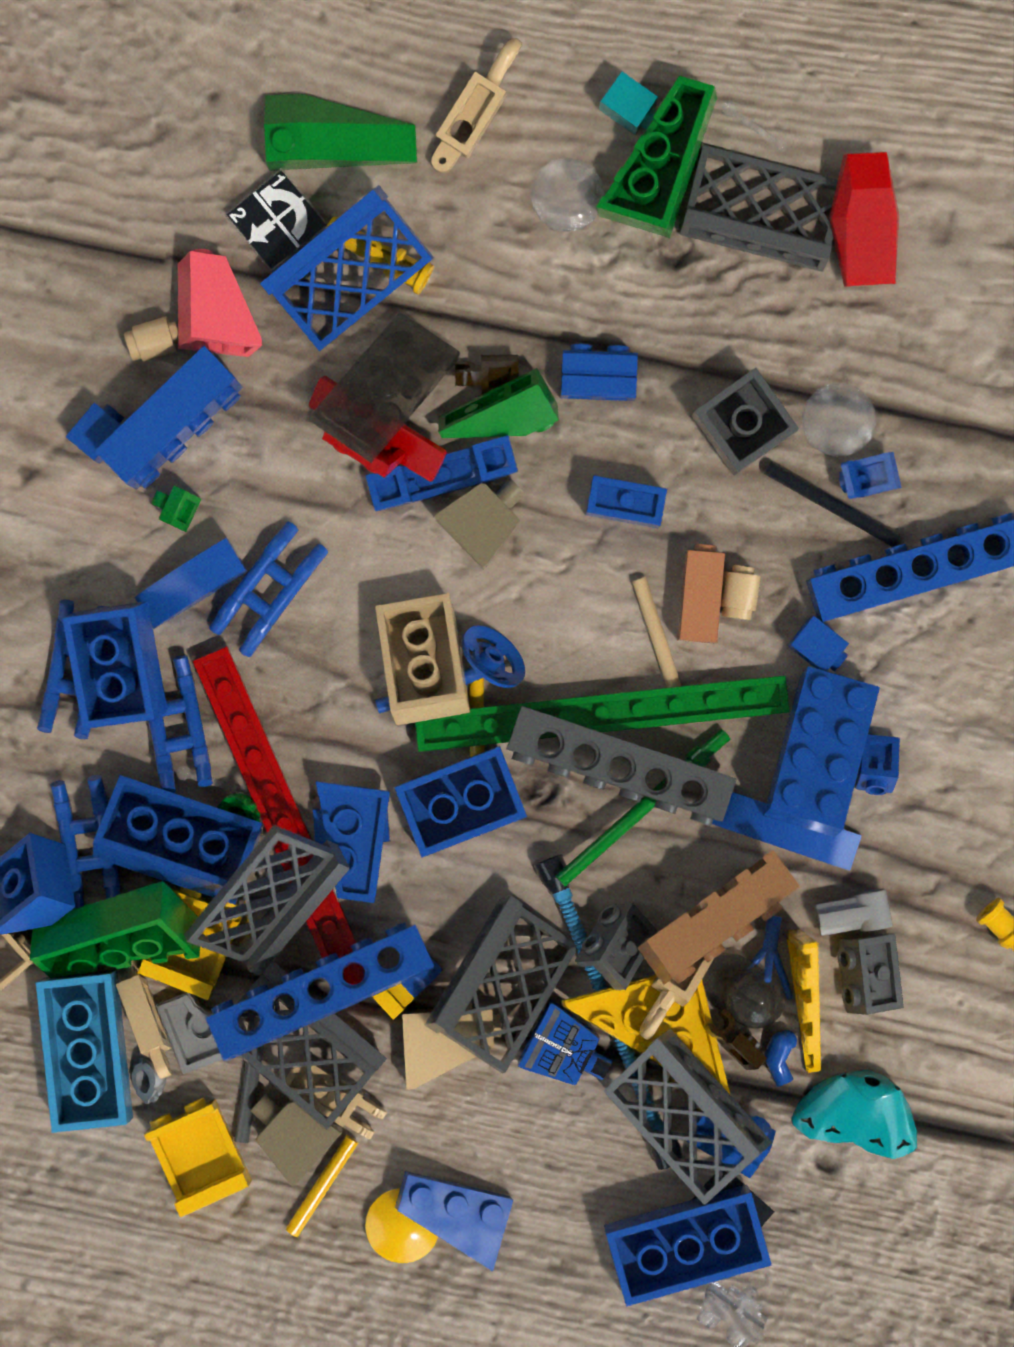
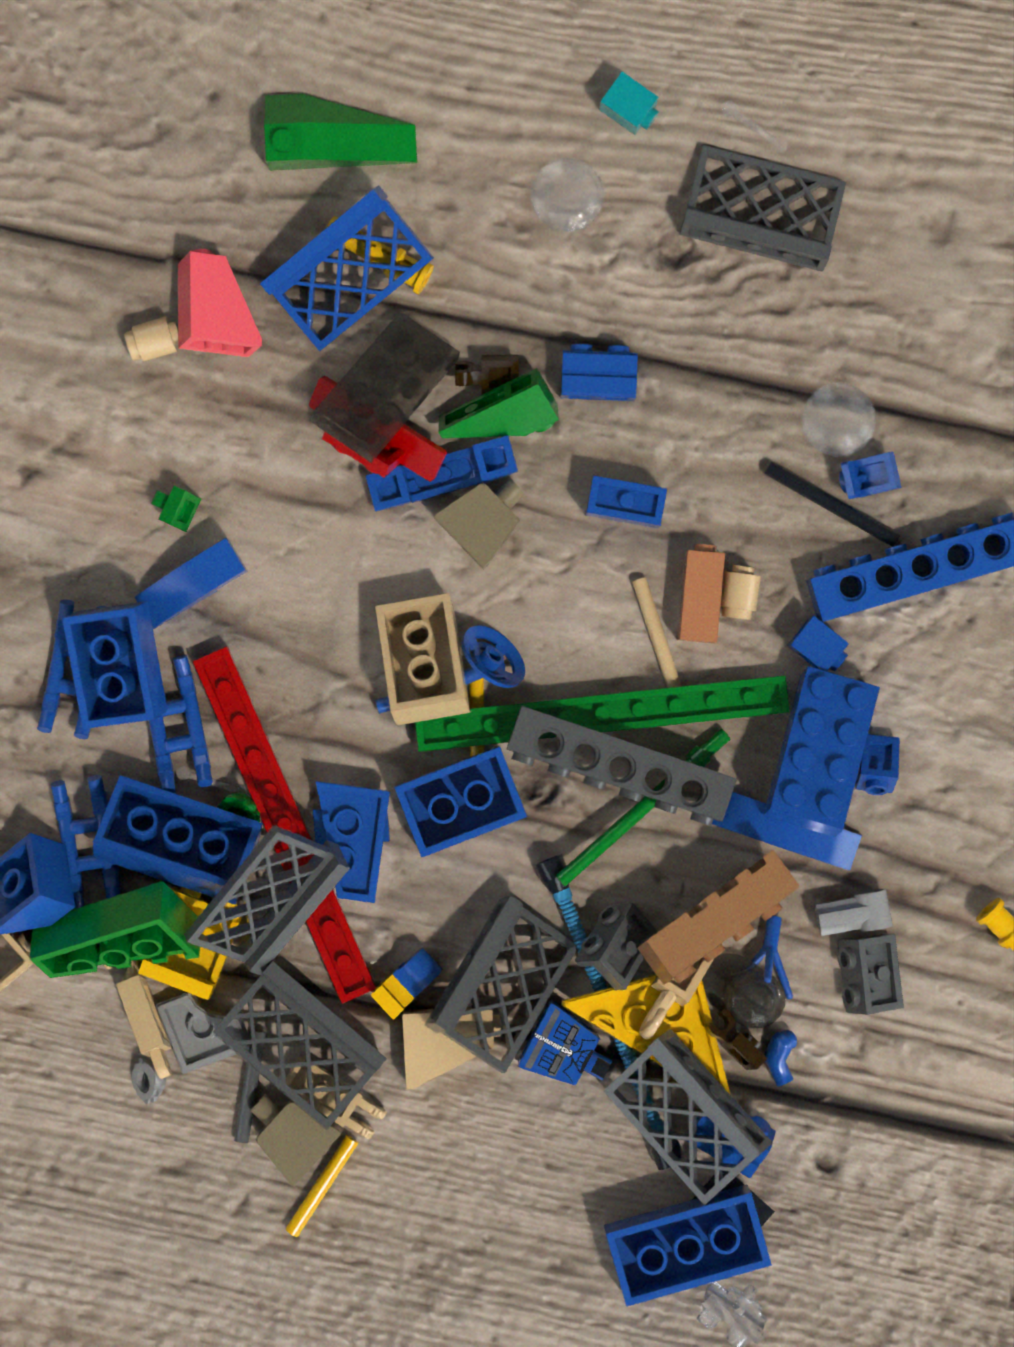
dark azure brick [36,969,133,1133] -> none
blue brick [66,403,124,464] -> none
blue brick [95,346,243,490] -> none
yellow panel [144,1097,252,1218] -> none
blue brick [205,922,434,1062] -> none
blue piece [209,522,328,657] -> none
tile [224,168,328,273] -> none
yellow dish [365,1188,438,1263] -> none
wing [395,1171,513,1271] -> none
tan piece [432,38,522,173] -> none
green wedge [596,75,717,238] -> none
dark grey brick [691,368,799,476] -> none
yellow tile [786,929,821,1073] -> none
teal piece [791,1070,917,1159] -> none
red piece [829,152,899,287] -> none

